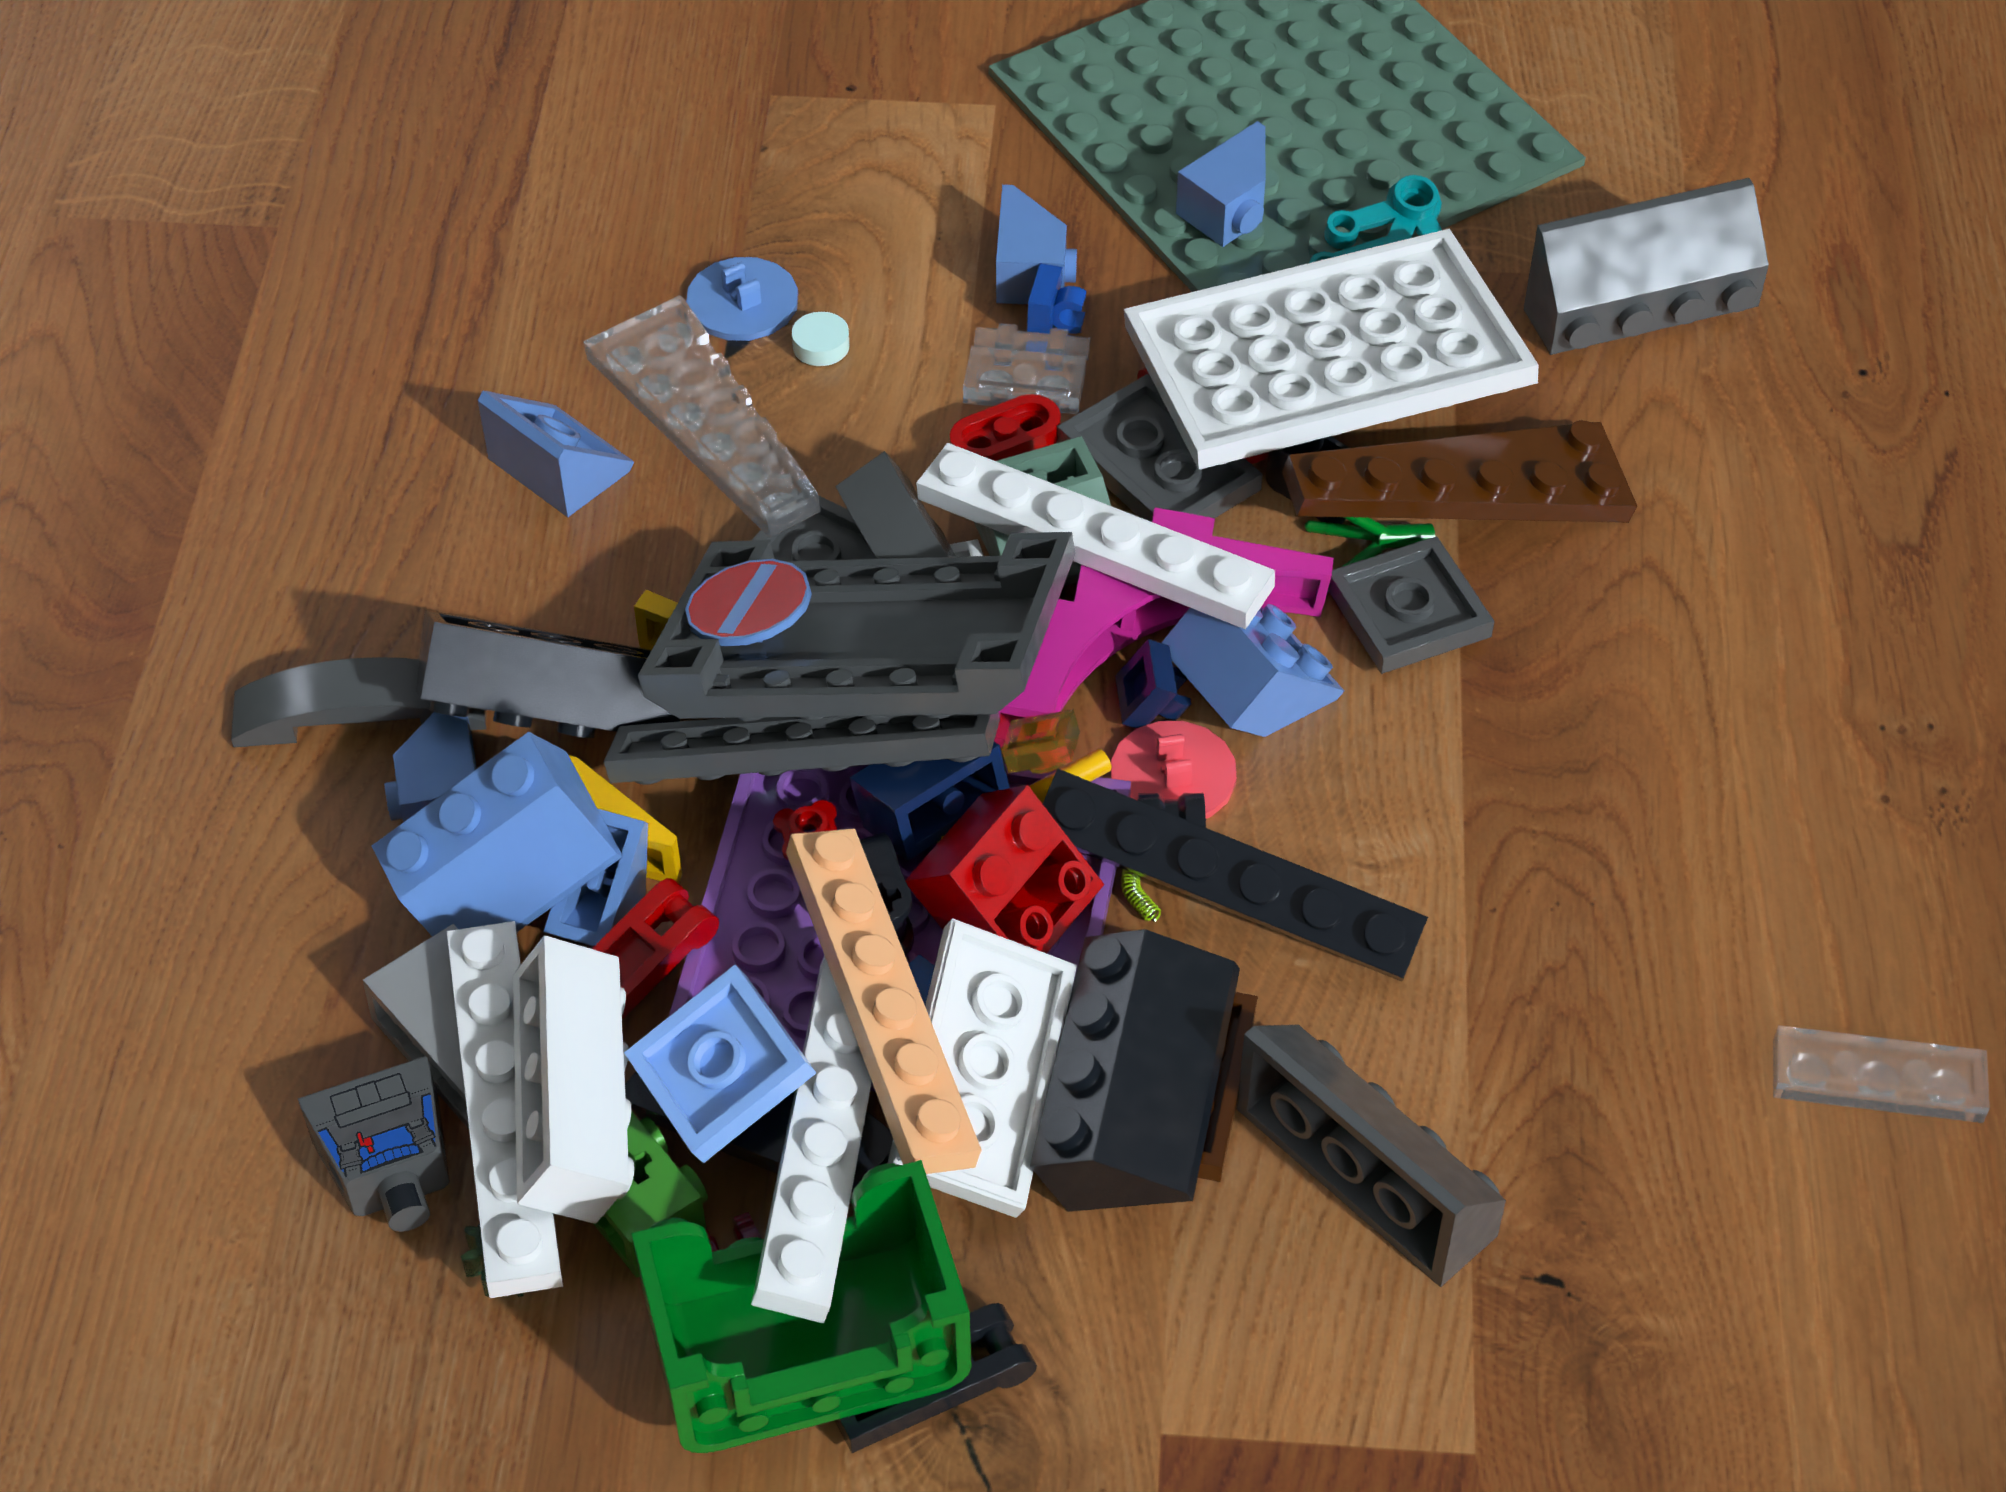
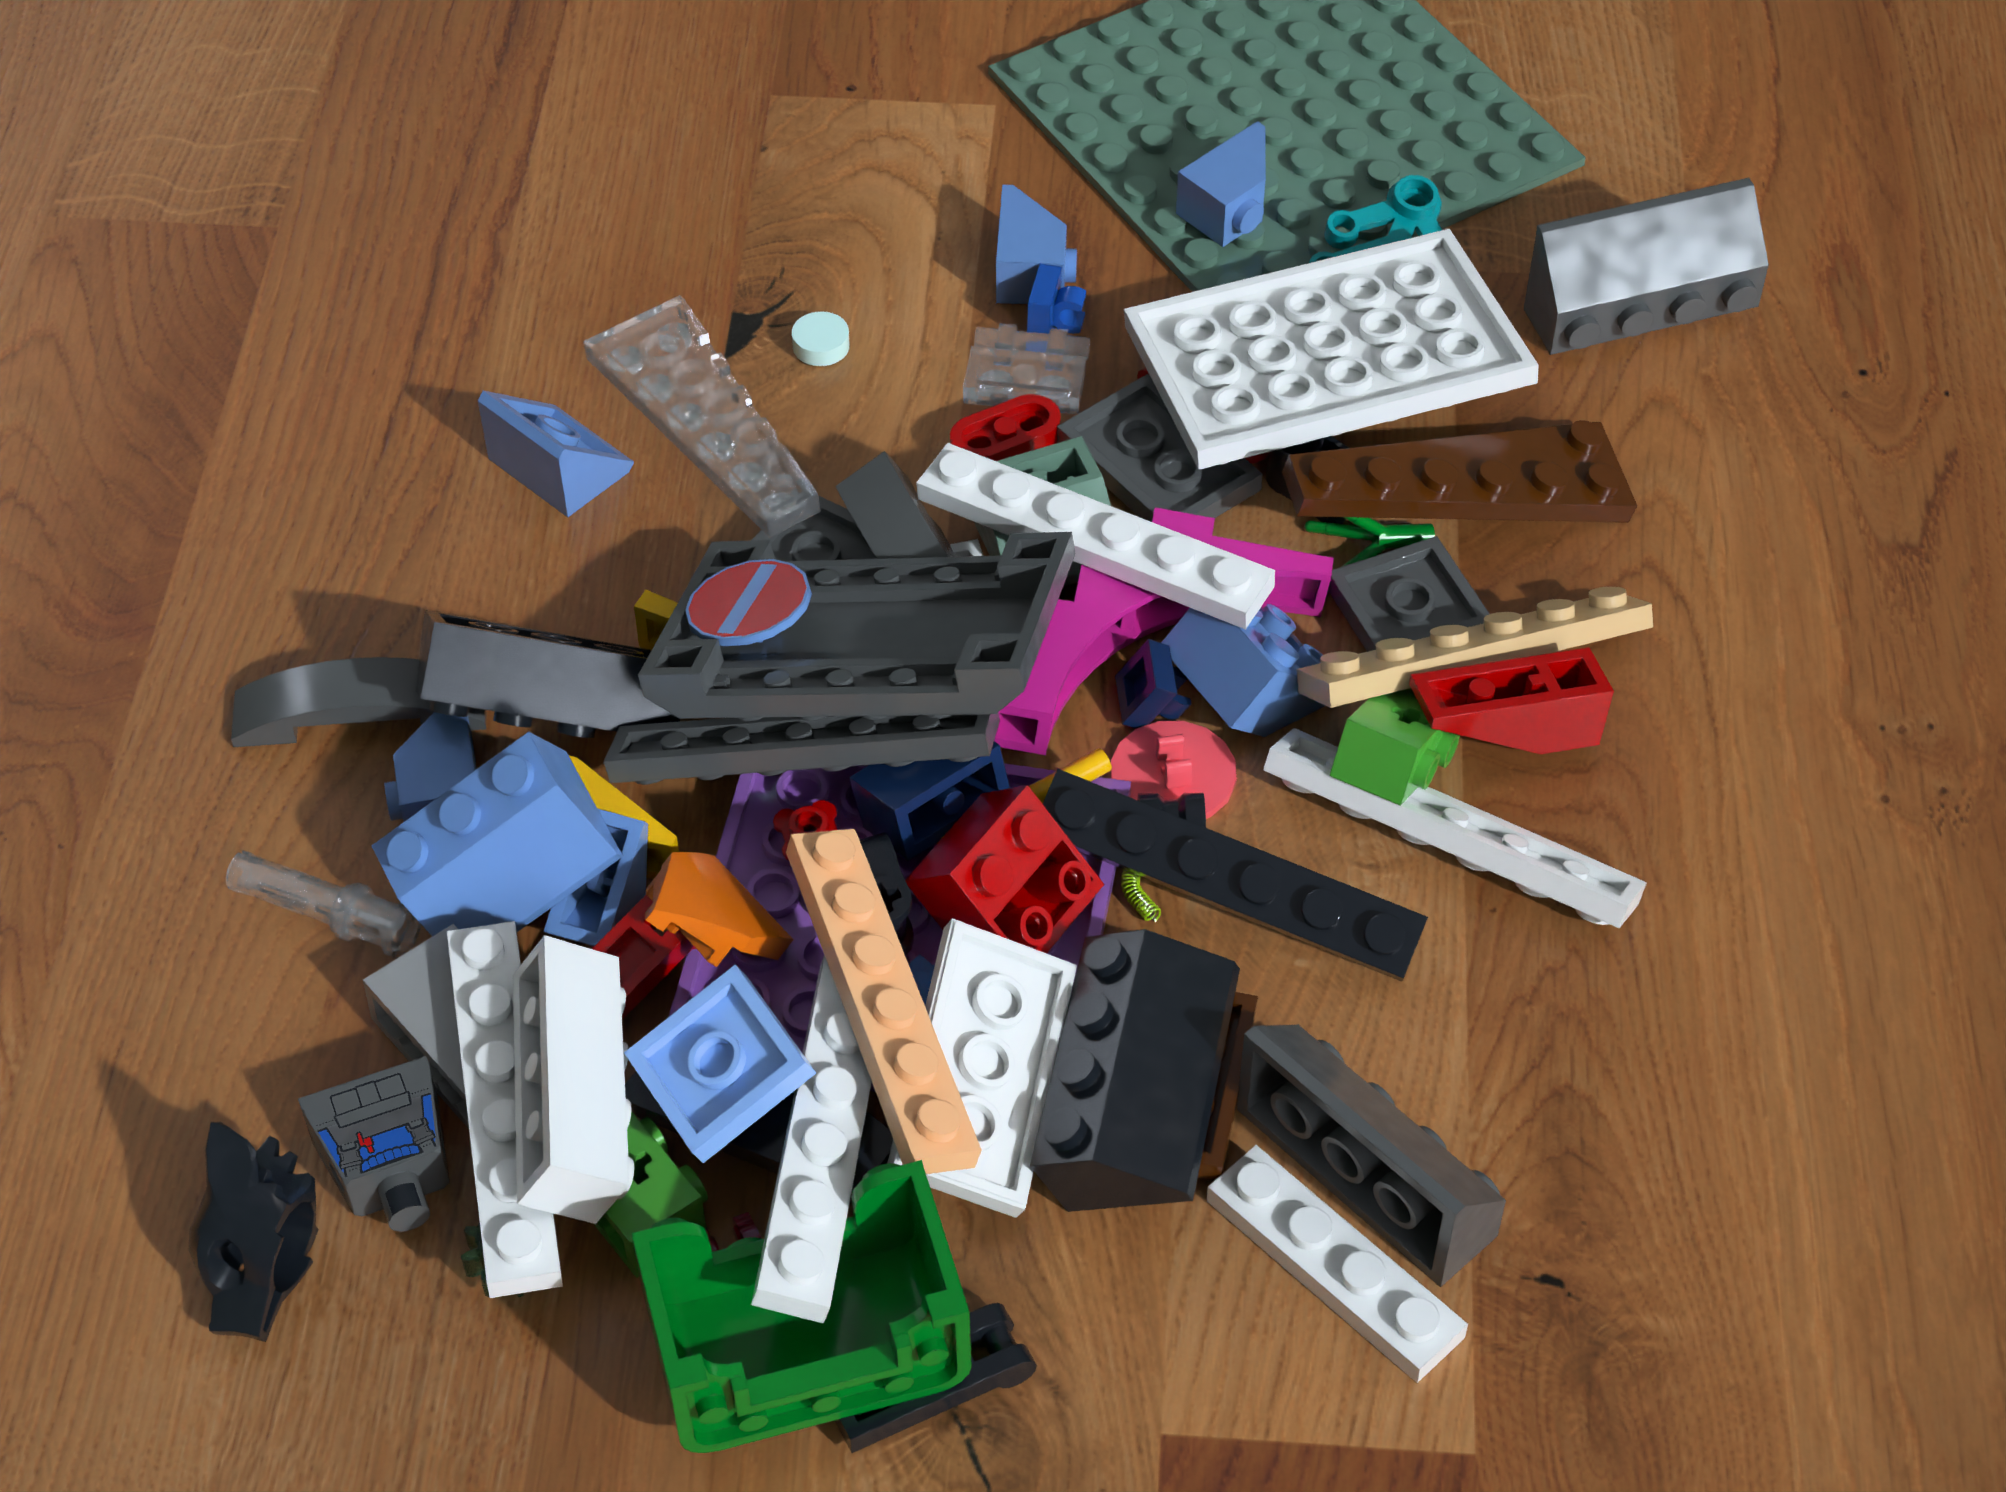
medium blue piece [686,257,798,341] -> none
clear yellow plate [1001,709,1080,774] -> none
clear plate [1773,1025,1990,1123] -> none
none -> black piece [189,1122,319,1342]
none -> clear pin [226,850,421,959]
none -> orange slope [645,852,794,967]
none -> white plate [1207,1145,1468,1383]
none -> white plate [1263,728,1647,928]
none -> tan plate [1297,587,1653,708]
none -> bright green brick [1329,688,1460,806]
none -> red slope [1409,647,1614,754]

